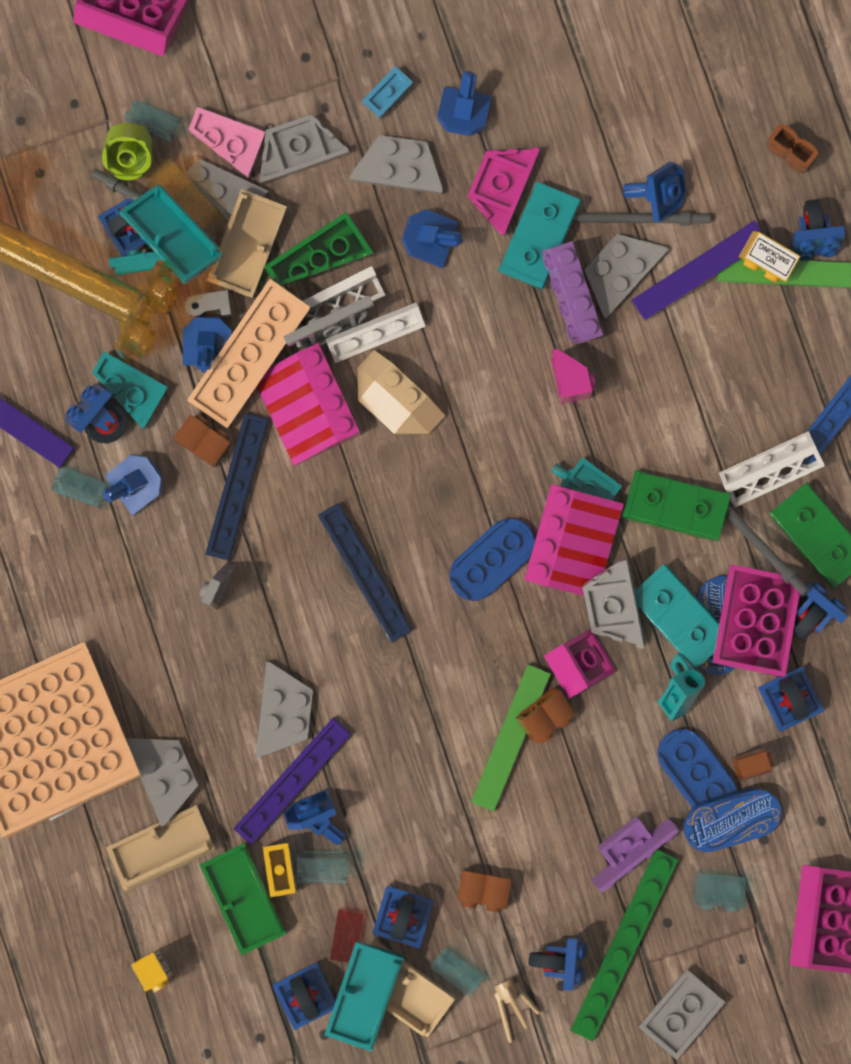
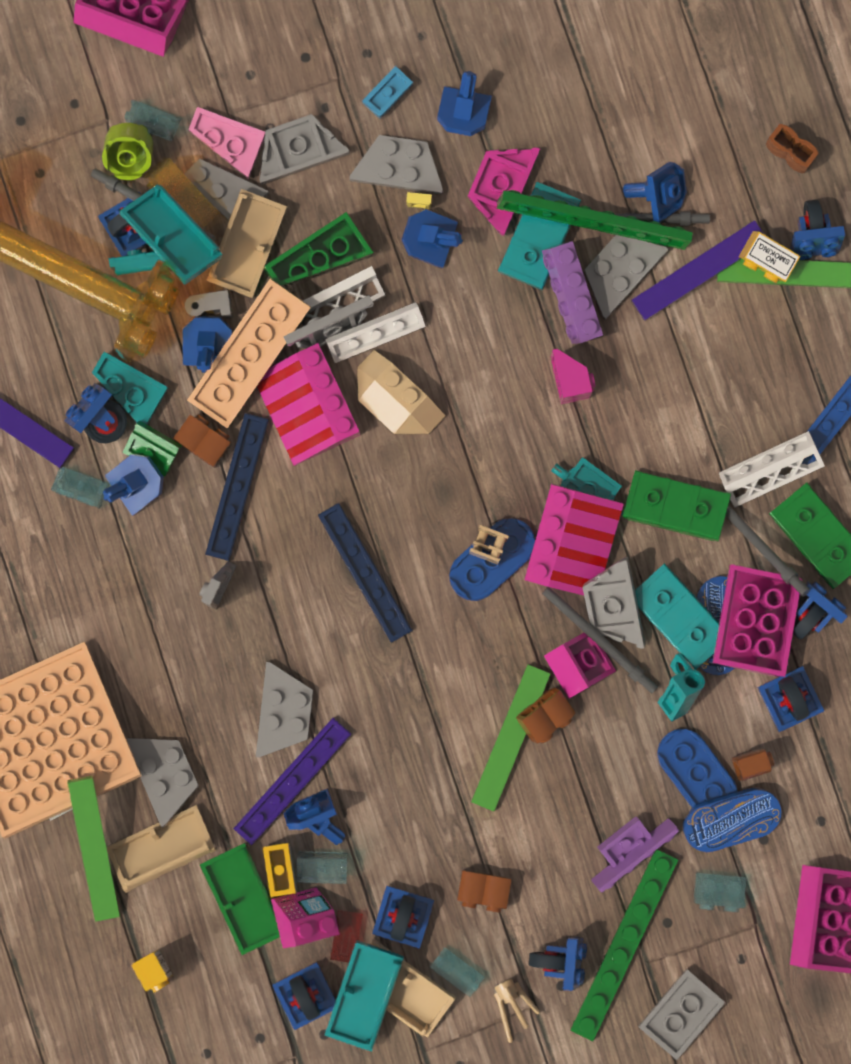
none -> bright green tile [67,775,120,922]
none -> green plate [122,420,182,477]
none -> dark pink slope [271,887,340,948]
none -> light yellow tile [407,192,432,209]
none -> tan piece [469,525,509,565]
none -> green plate [497,190,693,250]
none -> dark grey bar [542,587,658,693]

